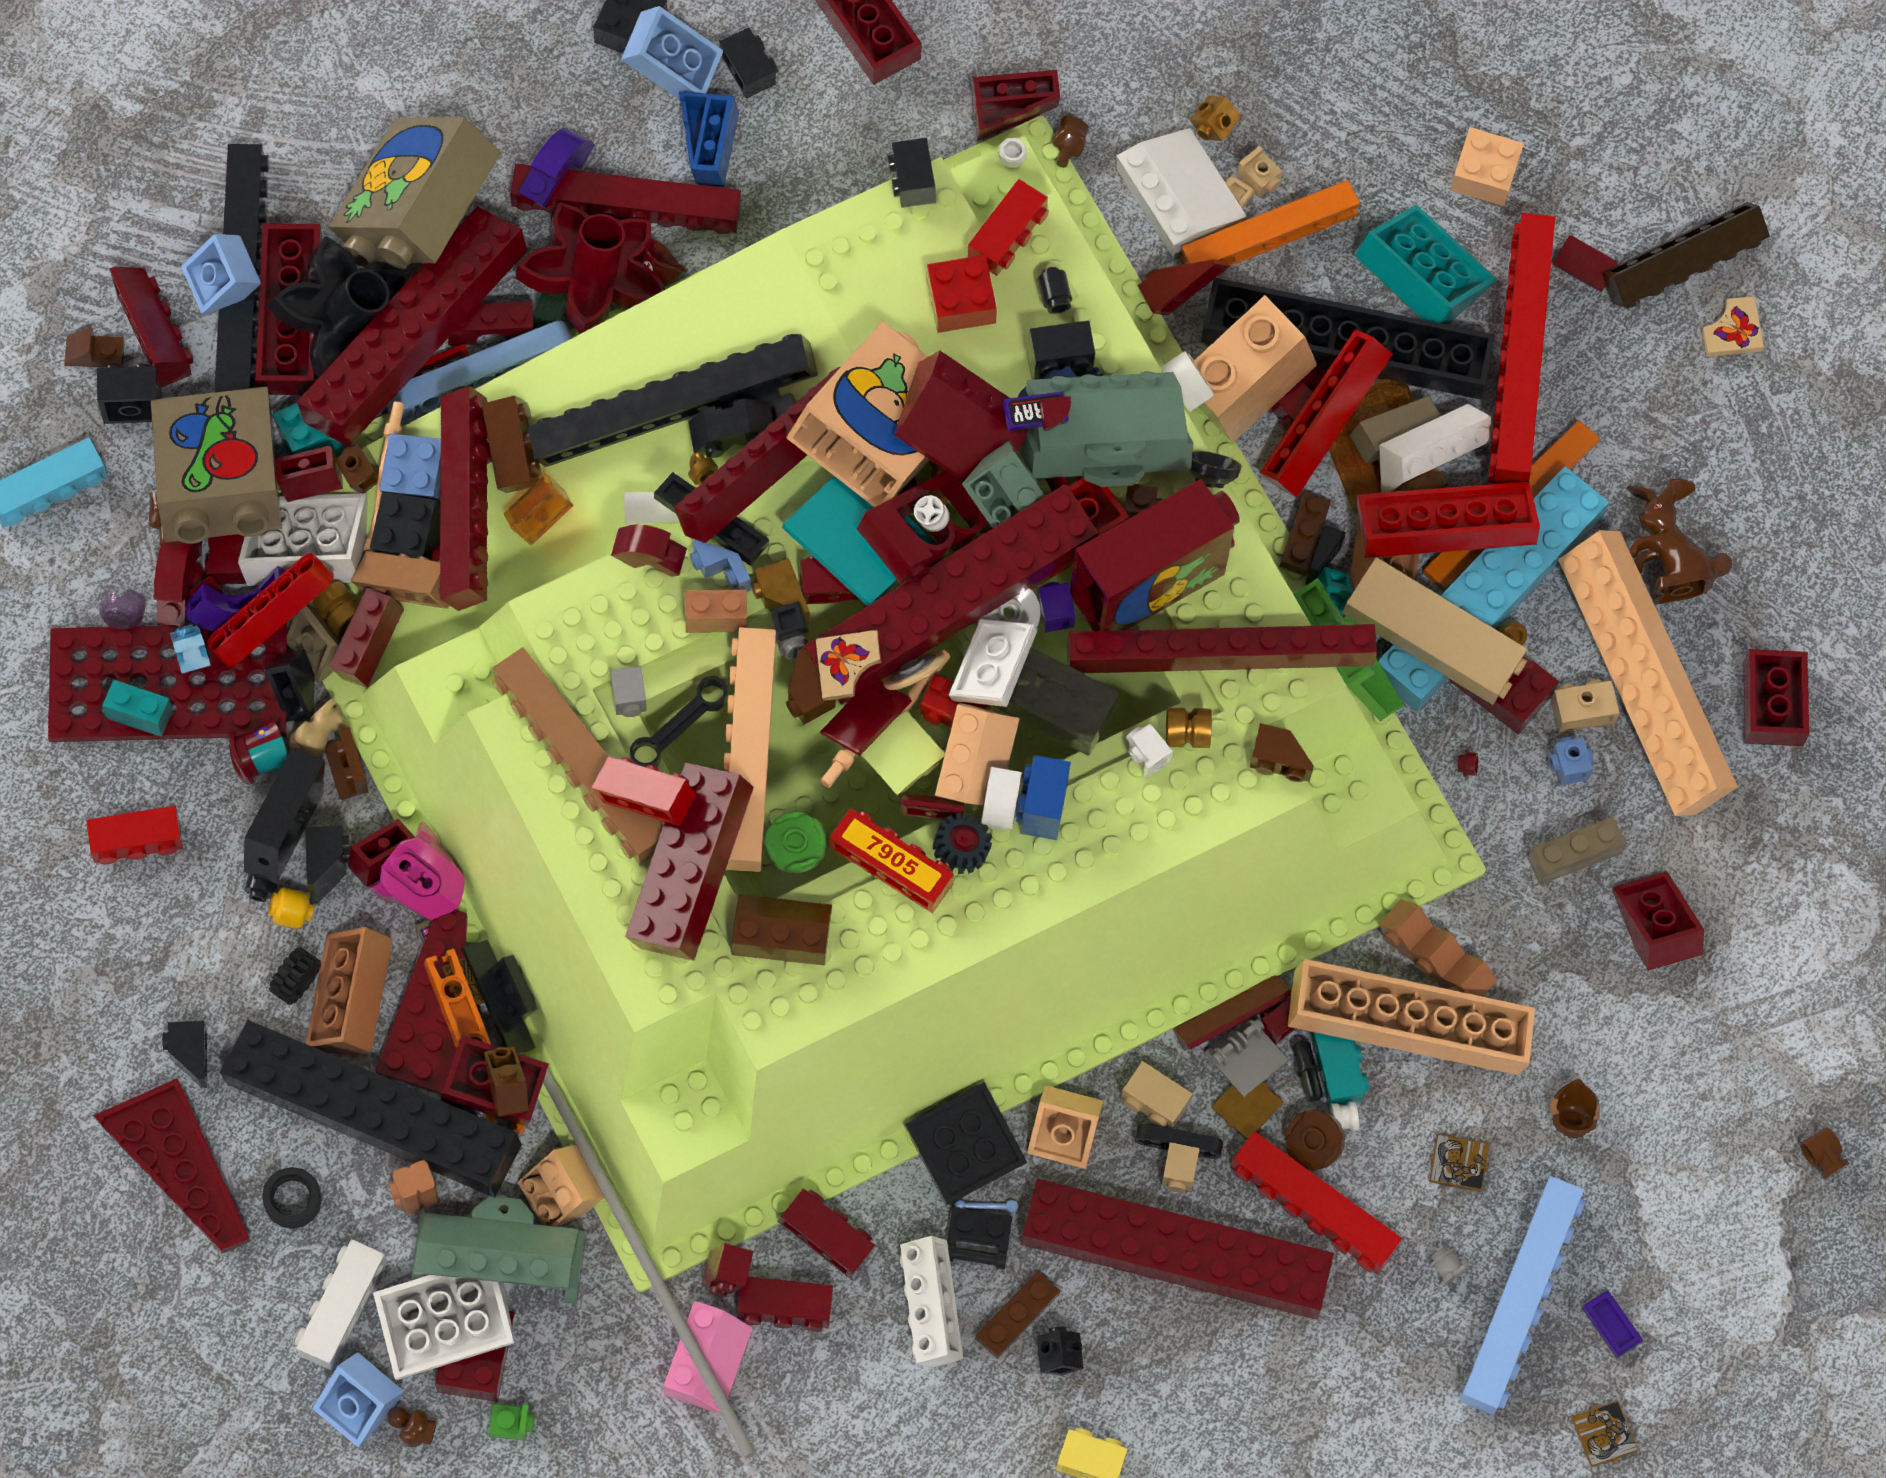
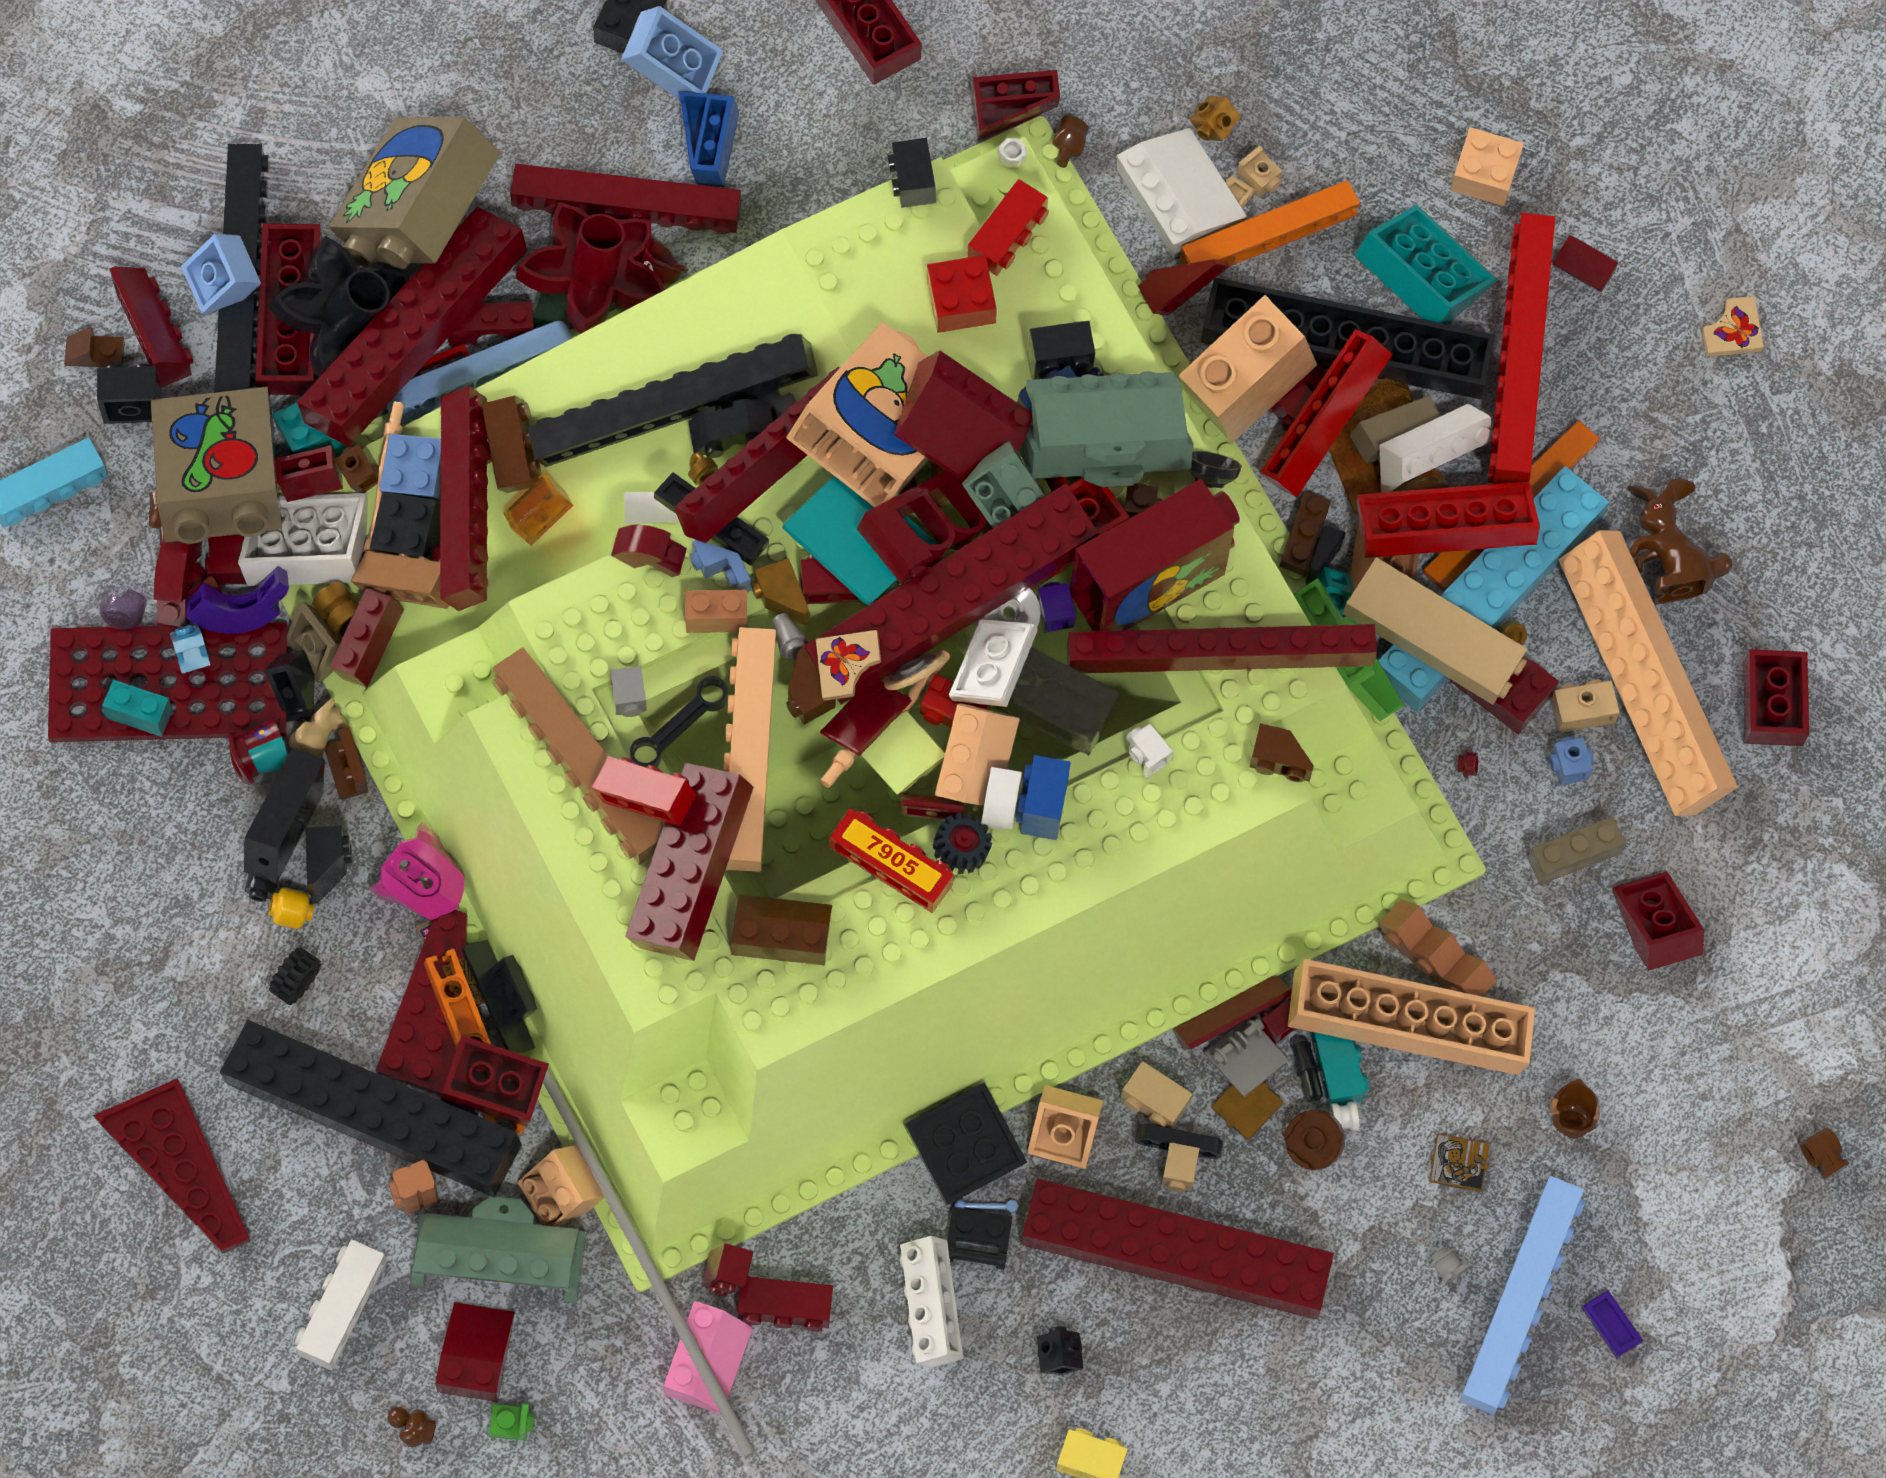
red brick [86,806,183,865] -> none
black slope [162,1021,207,1088] -> none
red beam [206,553,334,667] -> none
black tyre [262,1167,322,1229] -> none
nougat slope [306,927,393,1056] -> none
light blue slope [312,1352,404,1448] -> none
dark red brick [348,819,415,887] -> none
white slope [373,1275,515,1380] -> none
reddish brown slope [484,1046,529,1116] -> none
dark purple arch [518,128,595,208] -> none
black brick [719,28,778,98] -> none
bright green tile [764,812,826,874] -> none
black tile [770,601,809,641] -> none
dark red brick [777,1188,875,1278] -> none
white wheel [914,495,949,532] -> none
reddish brown plate [975,1271,1060,1359] -> none
tile [1002,391,1069,431] -> none
black brick [1037,267,1072,314] -> none
dark red tile [1039,396,1071,431] -> none
white brick [1161,351,1214,412] -> none
pearl gold wheel [1166,707,1212,748] -> none
red brick [1231,1131,1403,1274] -> none
piece [1571,1400,1638,1468] -> none
dark brown brick [1602,202,1770,308] -> none

